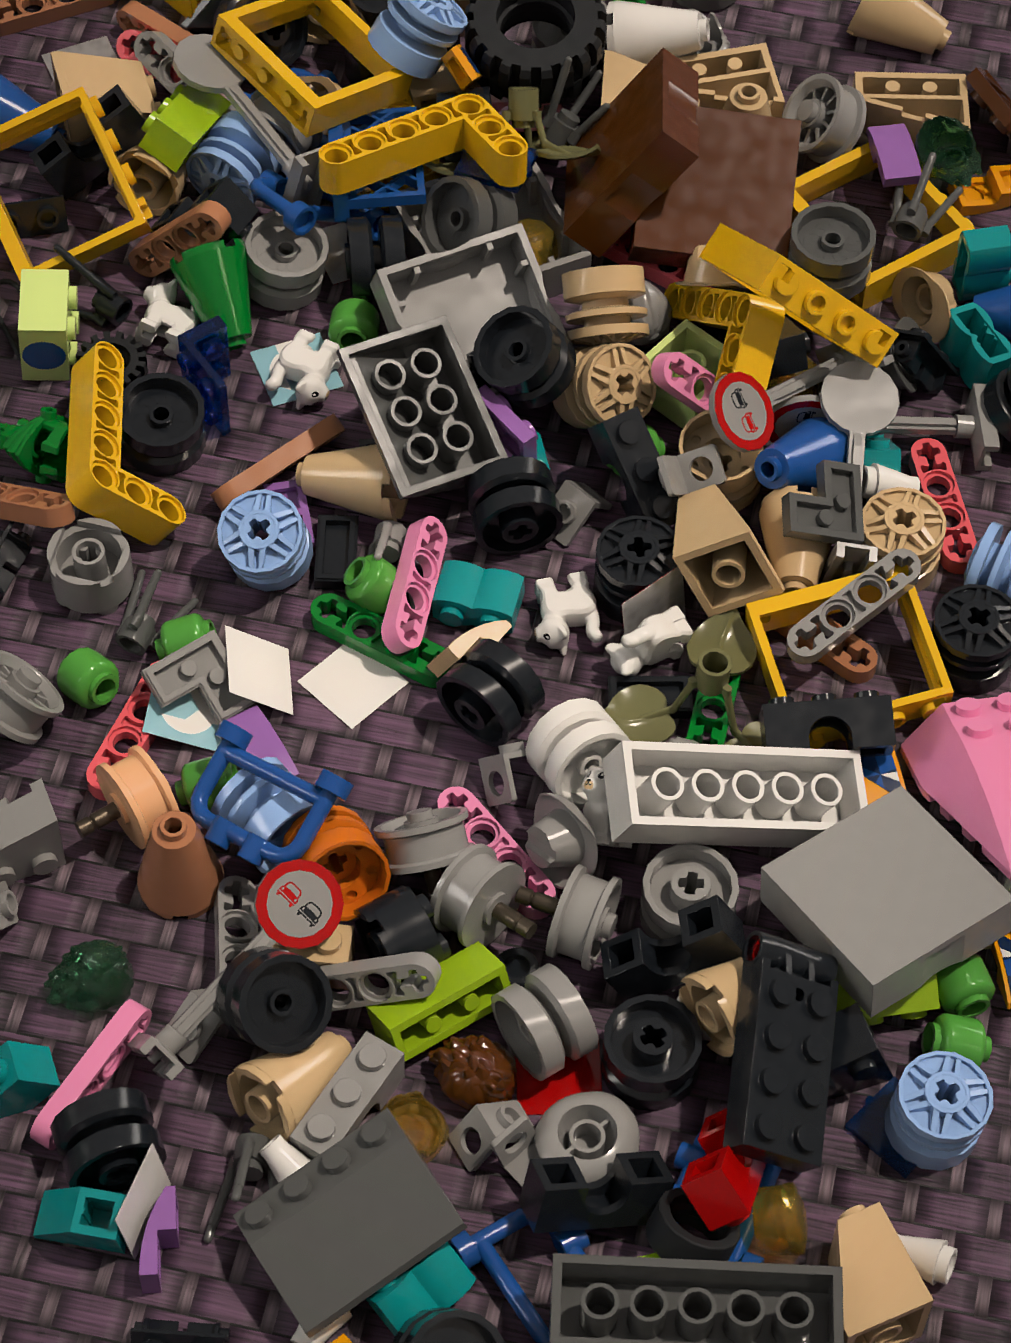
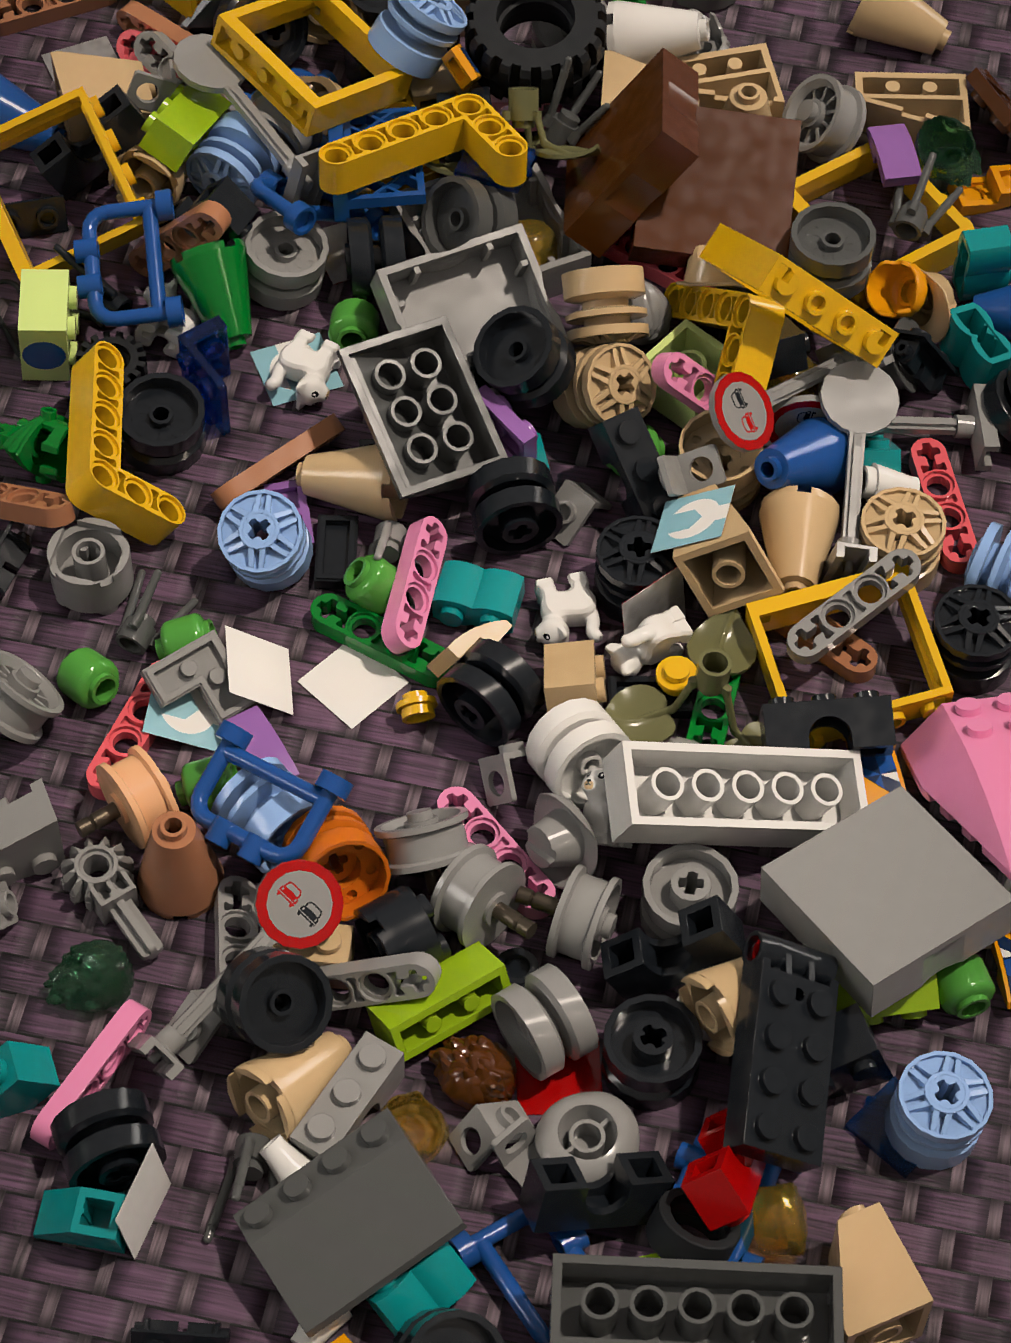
medium lavender slope [139,1186,179,1294] -> none
dark grey plate [781,459,864,544] -> none
white cone [898,1234,957,1285] -> none
bright green head [921,1013,992,1067] -> none
none -> light grey gear [61,836,164,961]
none -> blue bar [73,189,185,329]
none -> light grey bracket [126,59,180,112]
none -> yellow plate [395,690,438,724]
none -> tan brick [544,639,607,712]
none -> medium azure sticker [650,485,735,553]
none -> yellow plate [656,656,696,696]
none -> light orange hair [865,260,928,319]

